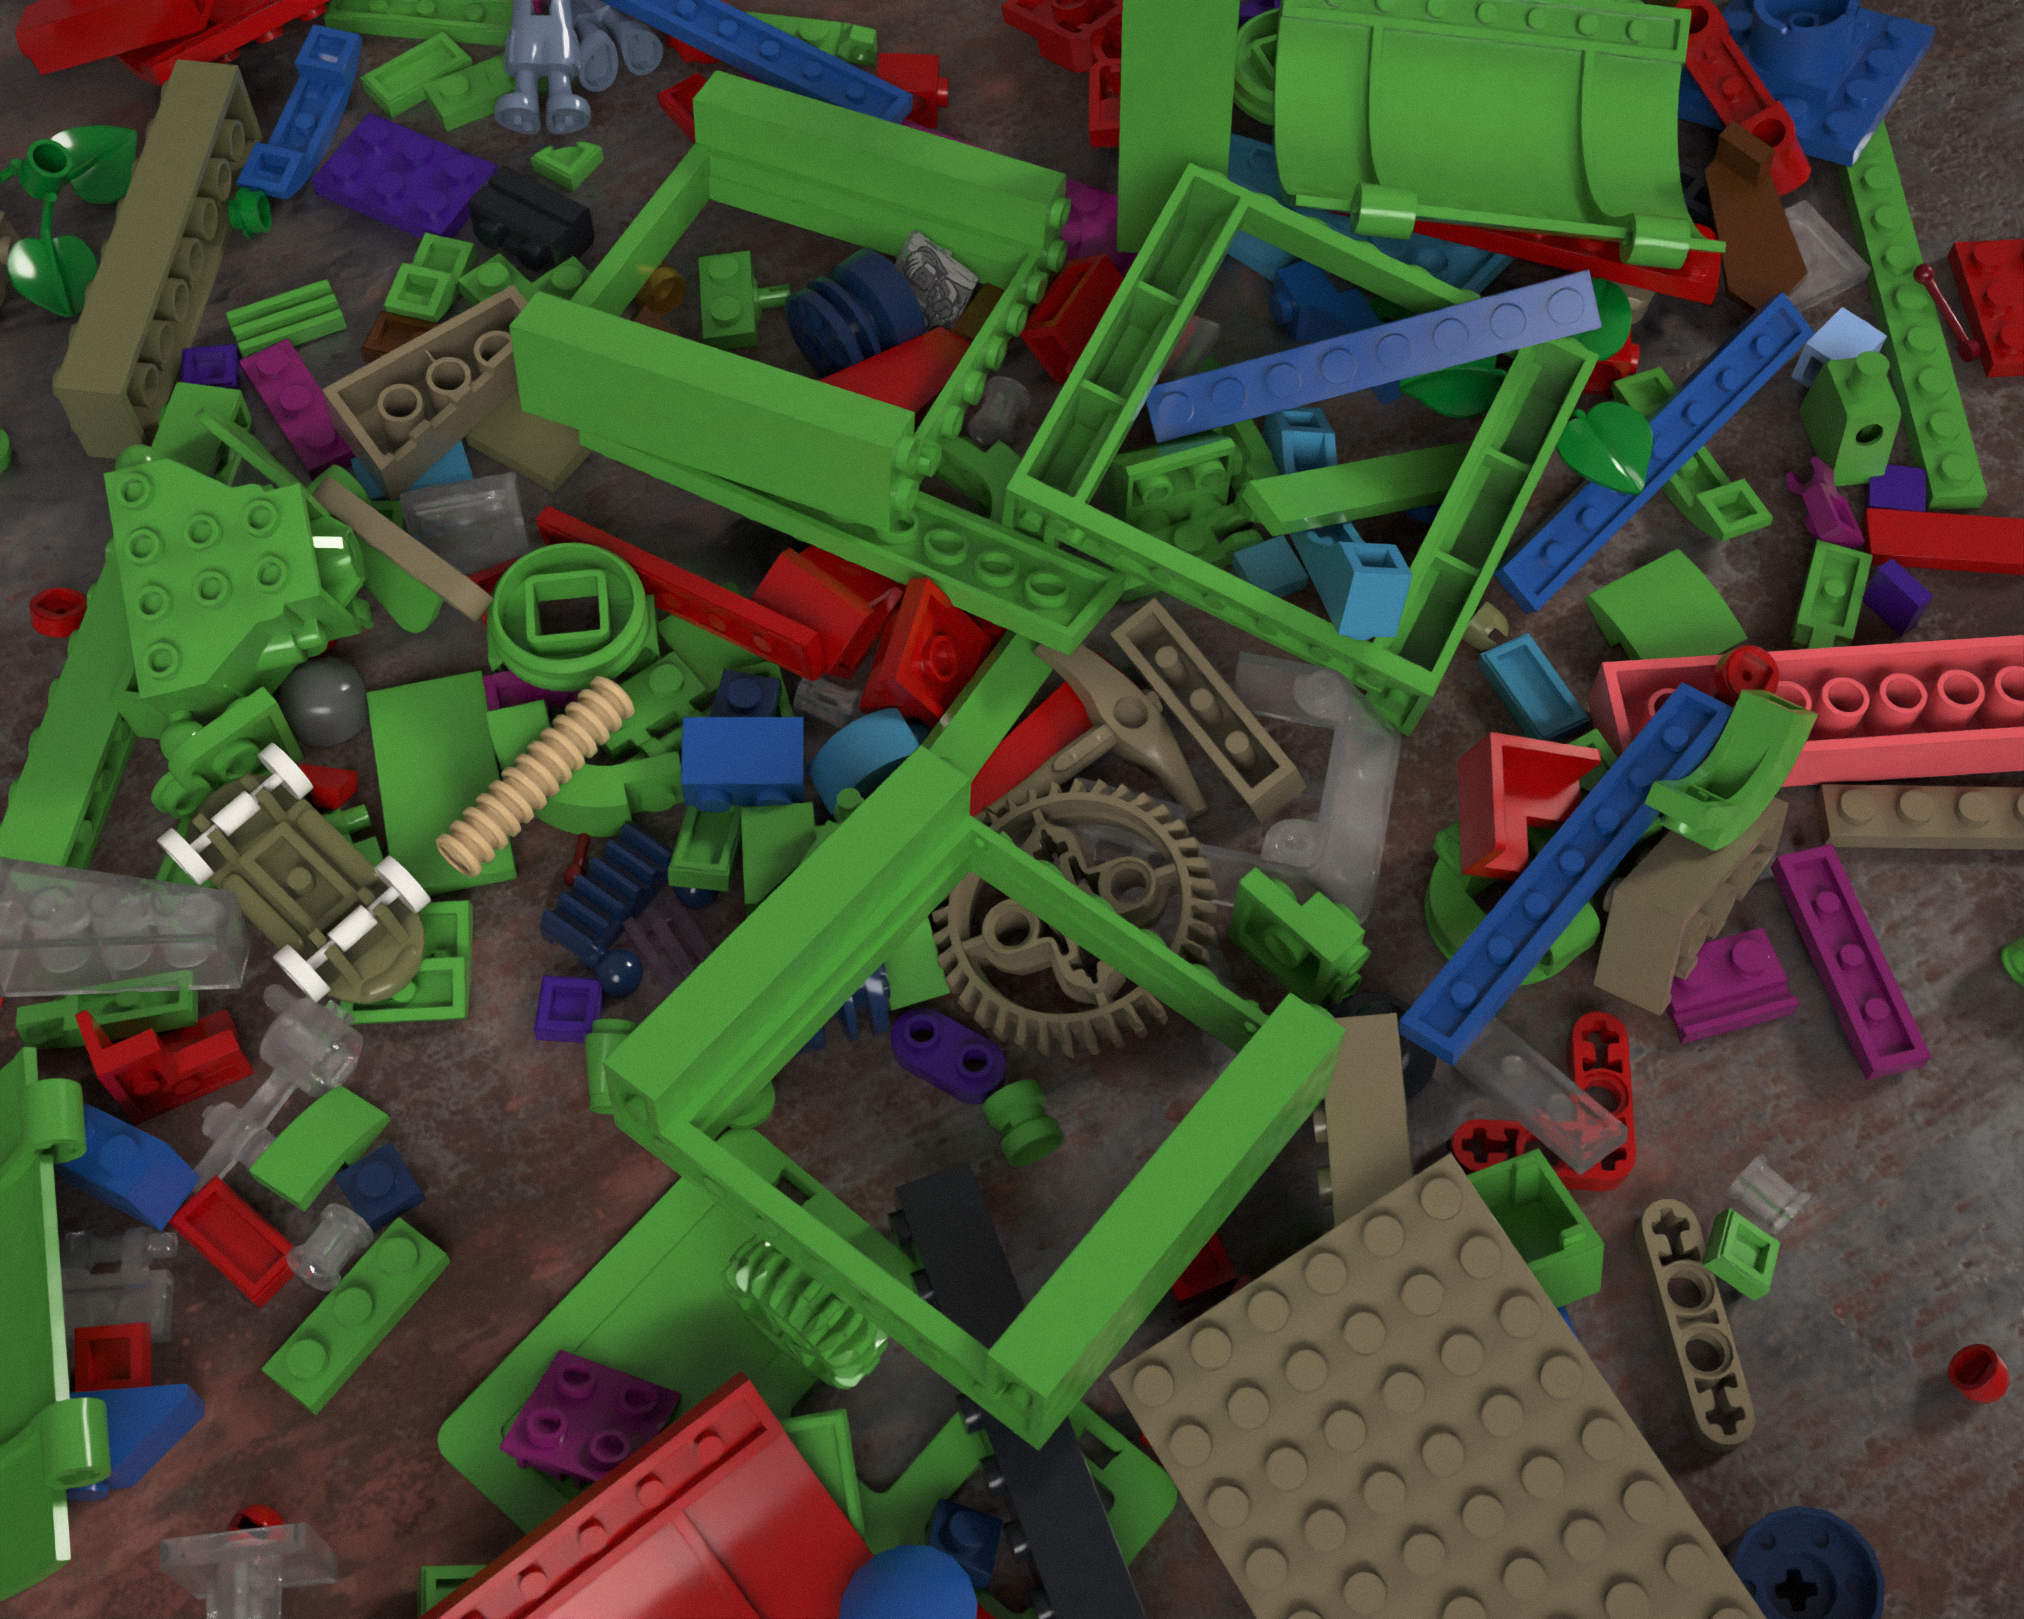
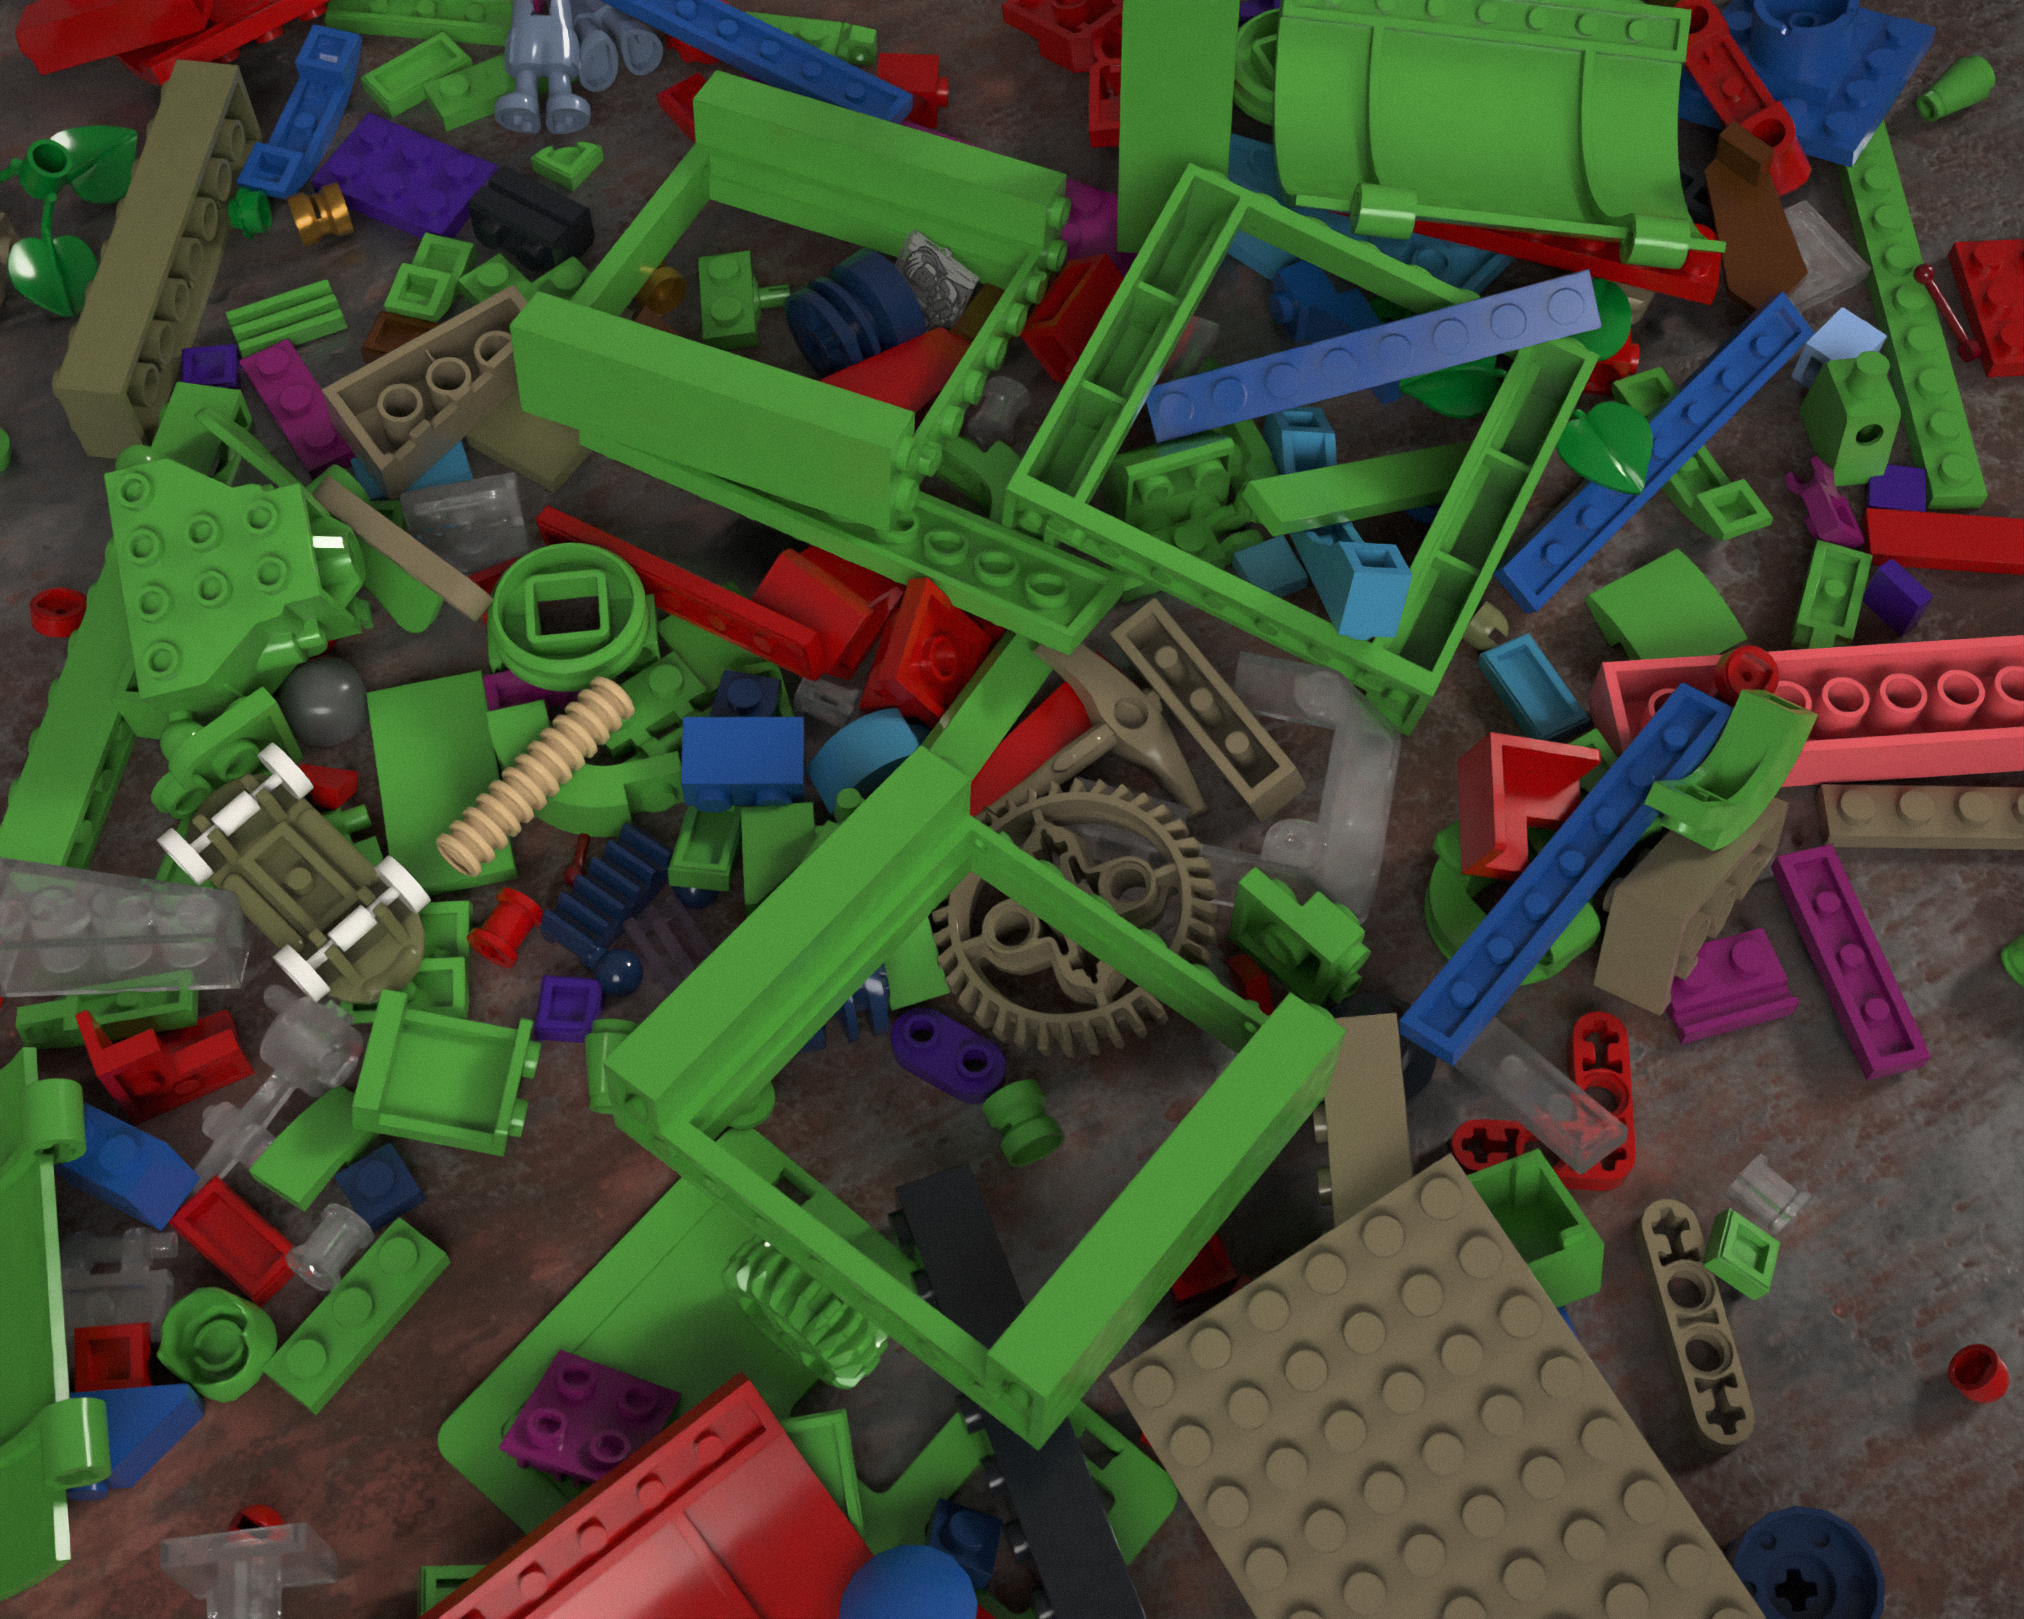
none -> bright green hair [157,1287,277,1403]
none -> pearl gold wheel [286,182,355,247]
none -> bright green panel [352,989,542,1157]
none -> red bush [466,887,543,968]
none -> red tile [1224,953,1274,1016]
none -> bright green cone [1916,55,1995,122]

